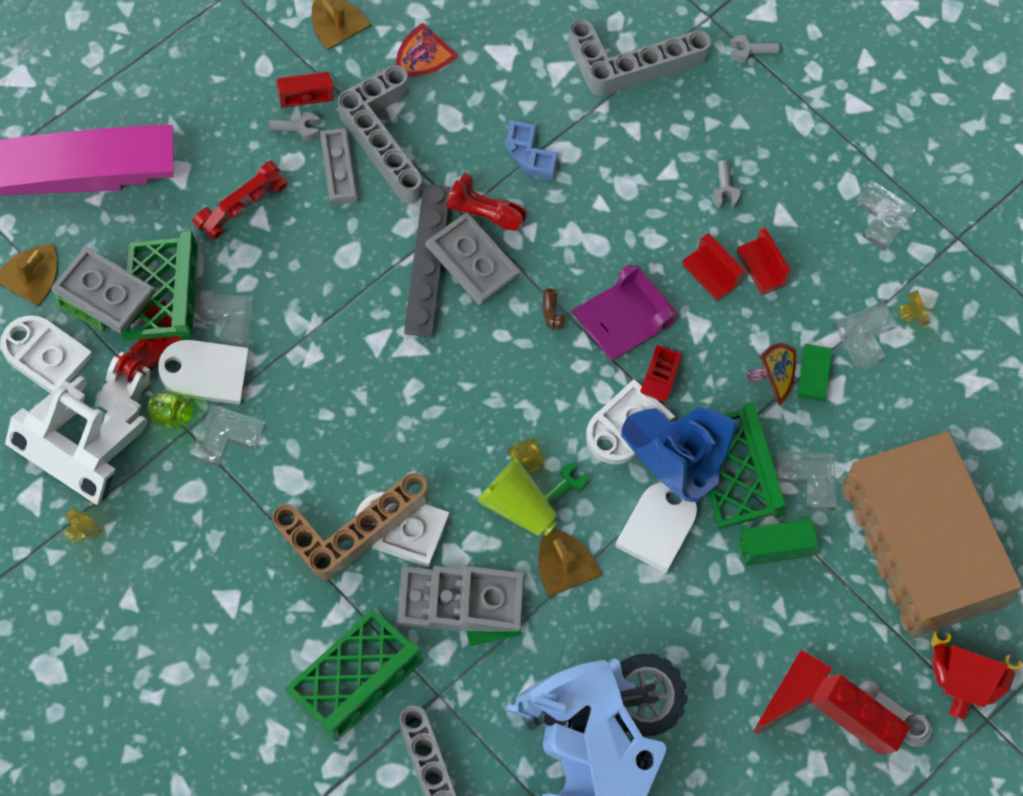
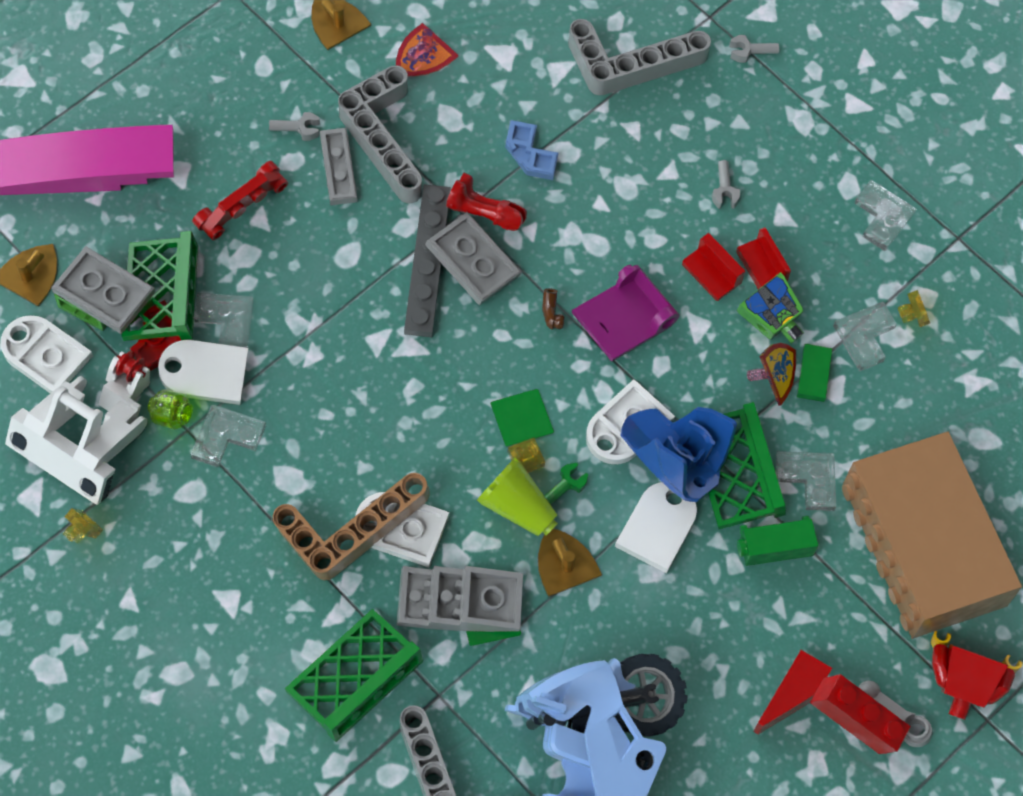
red panel [276,72,334,108] -> none
red slope [640,345,683,402] -> none
none -> green sticker [490,389,554,446]
none -> torso [736,272,804,344]

